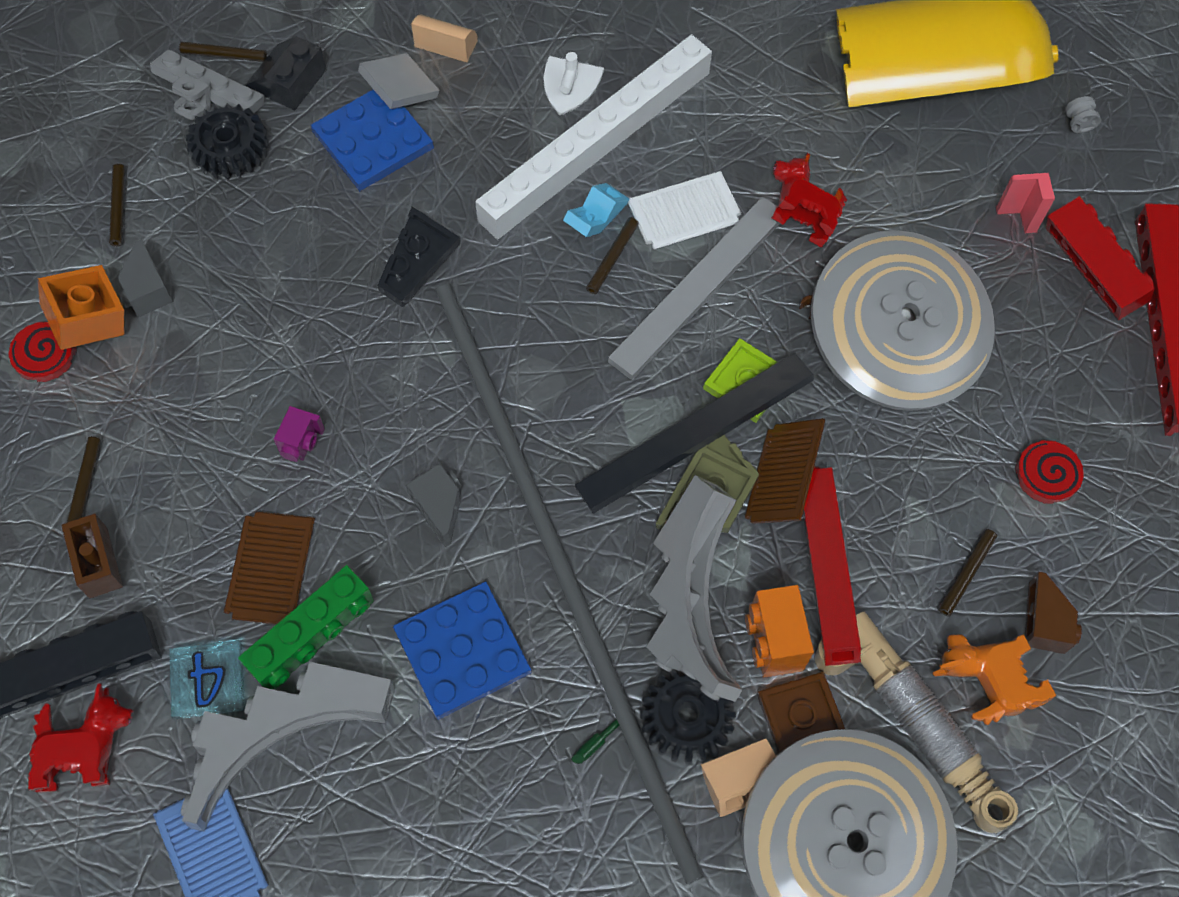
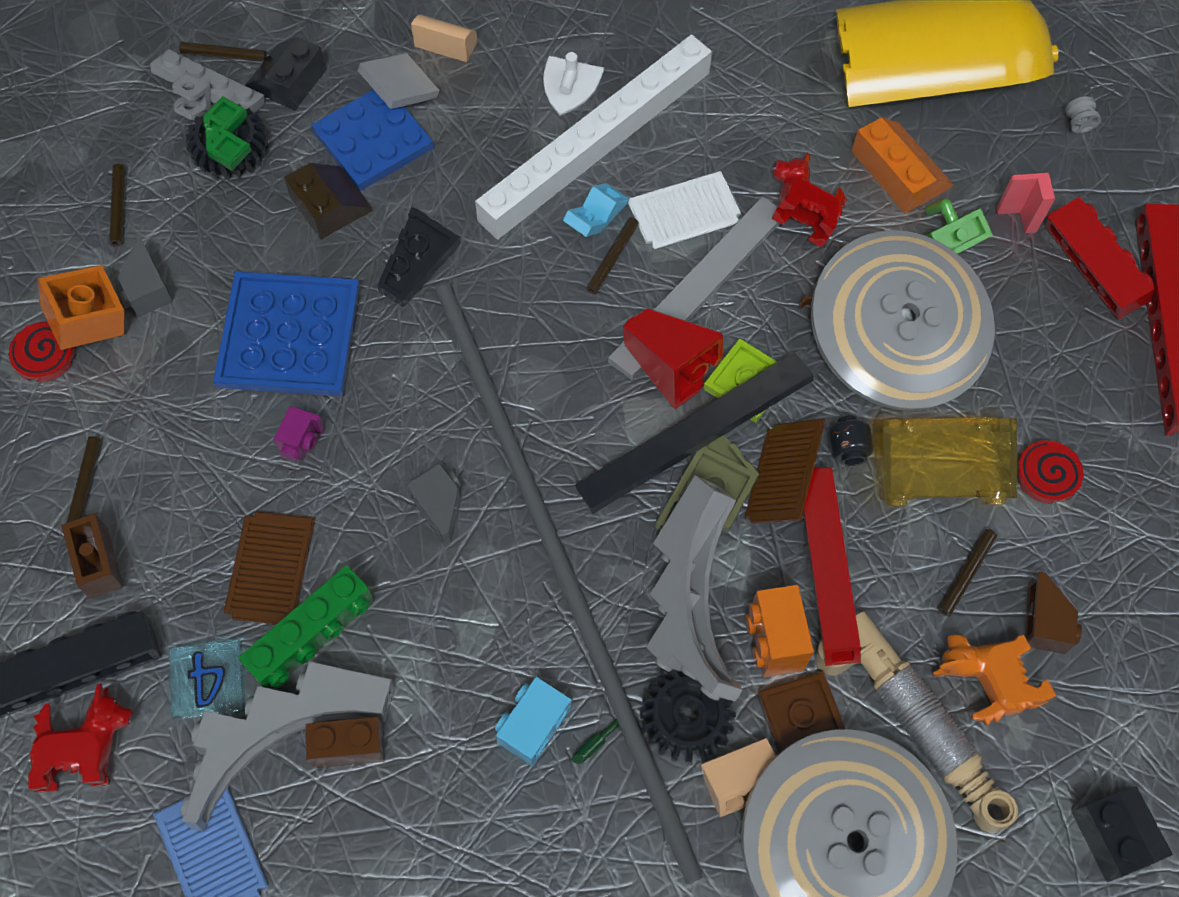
blue plate [393,581,532,720] -> none
none -> green tile [203,96,252,171]
none -> blue plate [213,271,360,397]
none -> dark brown slope [284,163,372,240]
none -> reddish brown brick [306,717,385,769]
none -> medium azure brick [495,677,572,767]
none -> red slope [623,308,723,410]
none -> black head [828,415,874,466]
none -> orange slope [851,117,953,214]
none -> clear yellow windscreen [873,417,1017,506]
none -> bright green plate [926,199,993,254]
none -> black slope [1072,786,1173,882]

